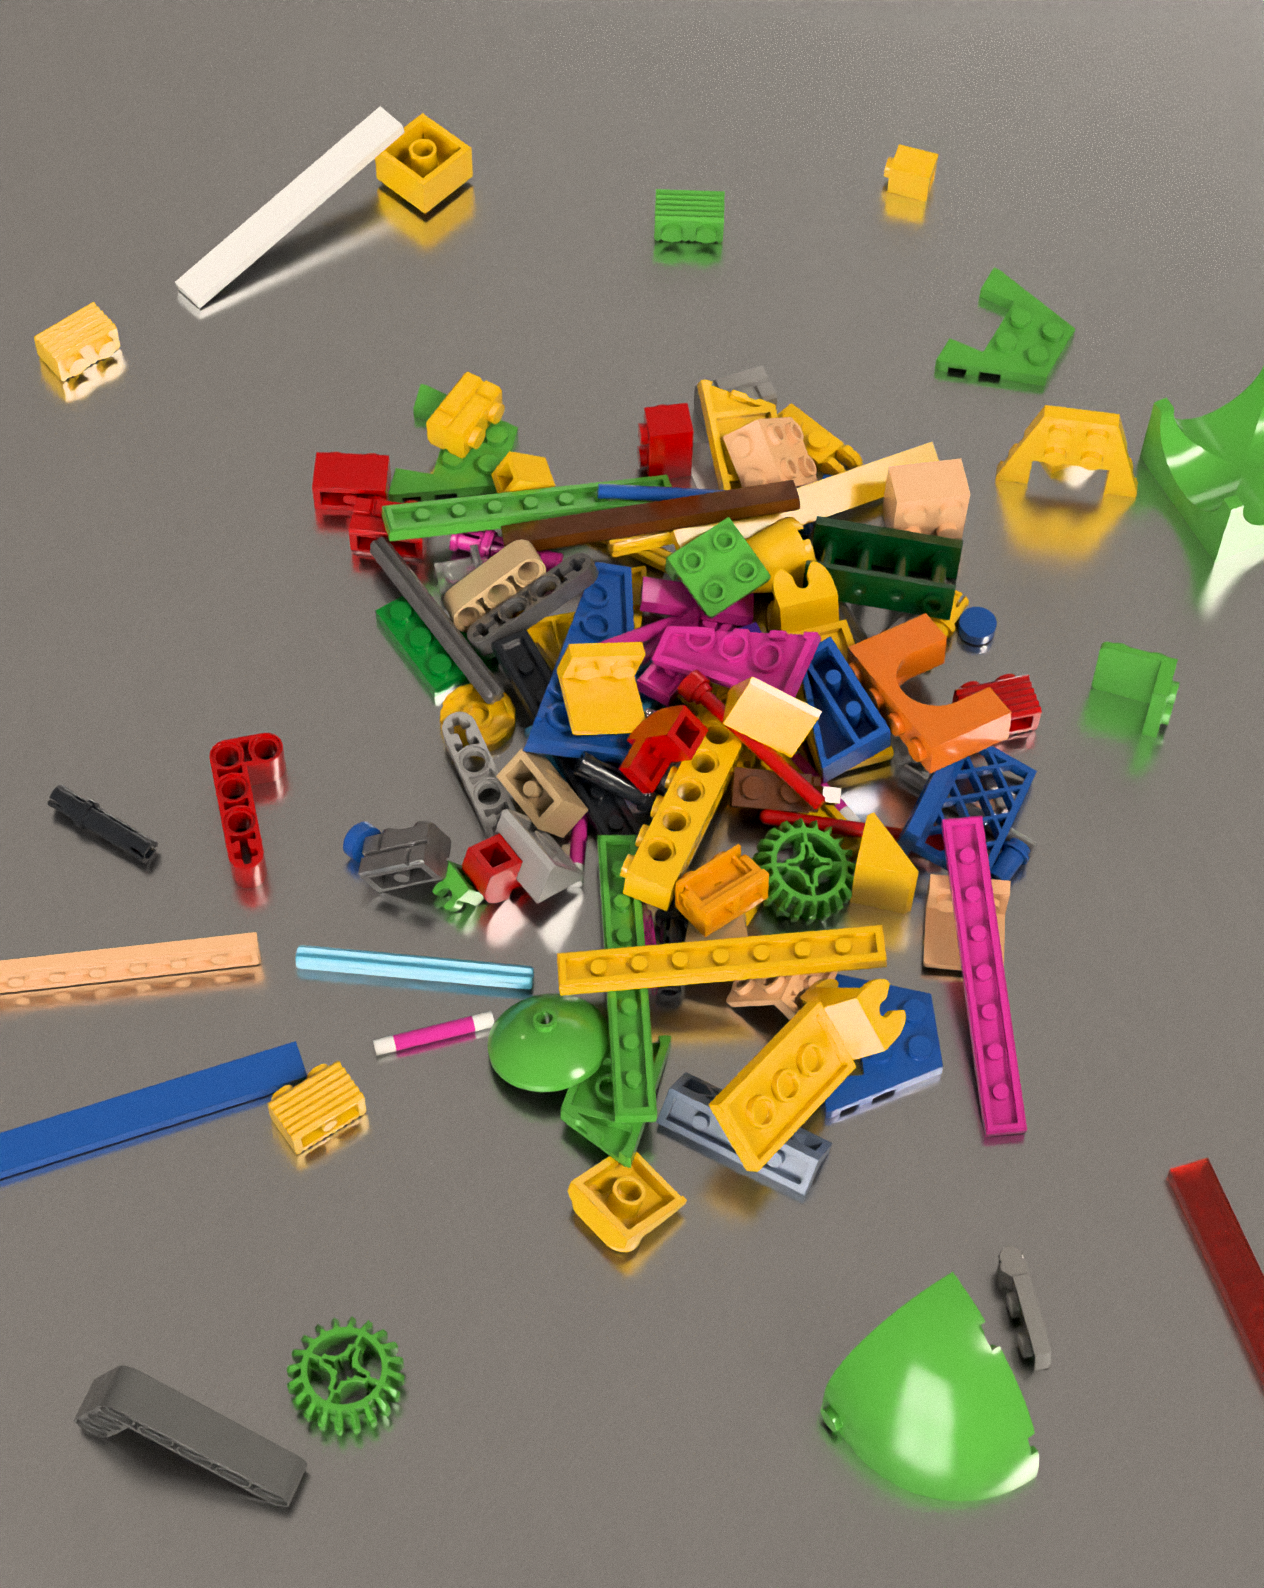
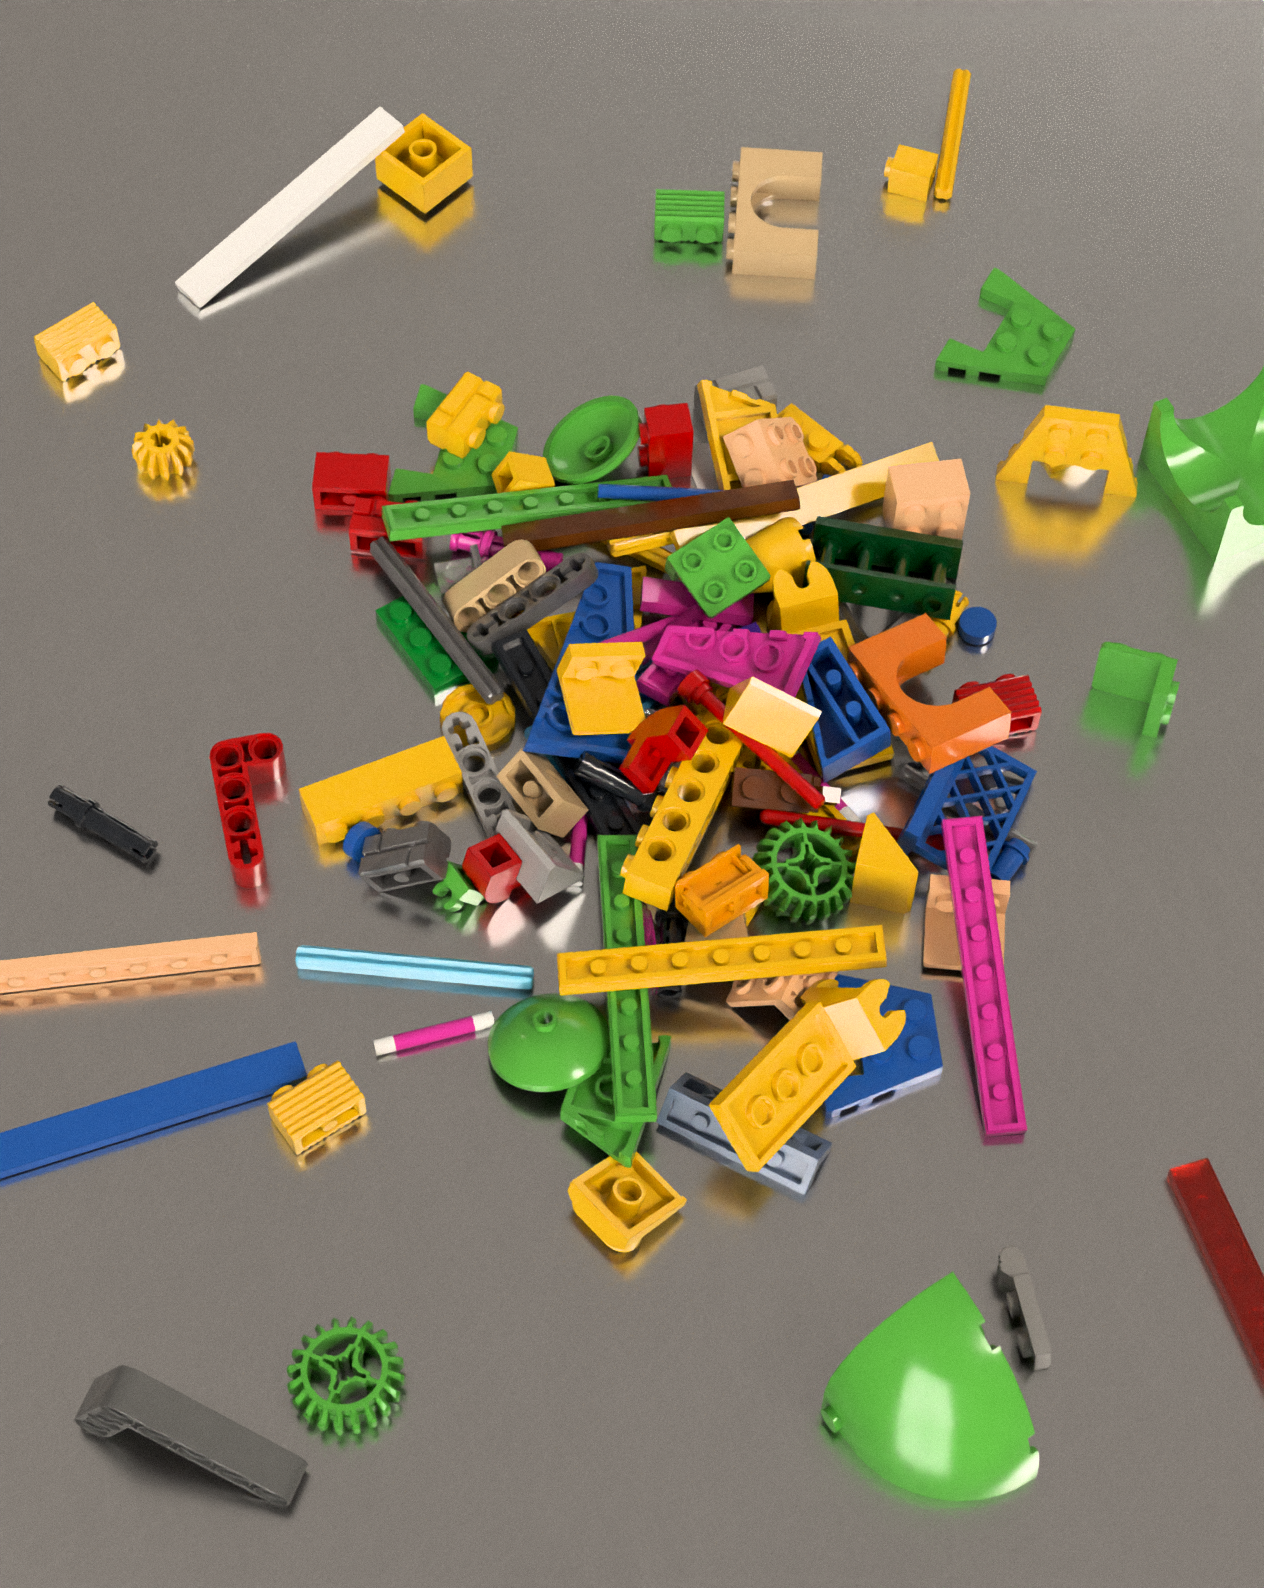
none -> yellow gear [131,418,195,481]
none -> yellow brick [299,736,463,846]
none -> bright green dish [543,396,642,485]
none -> tan arch [726,147,823,279]
none -> yellow axle [934,68,971,200]

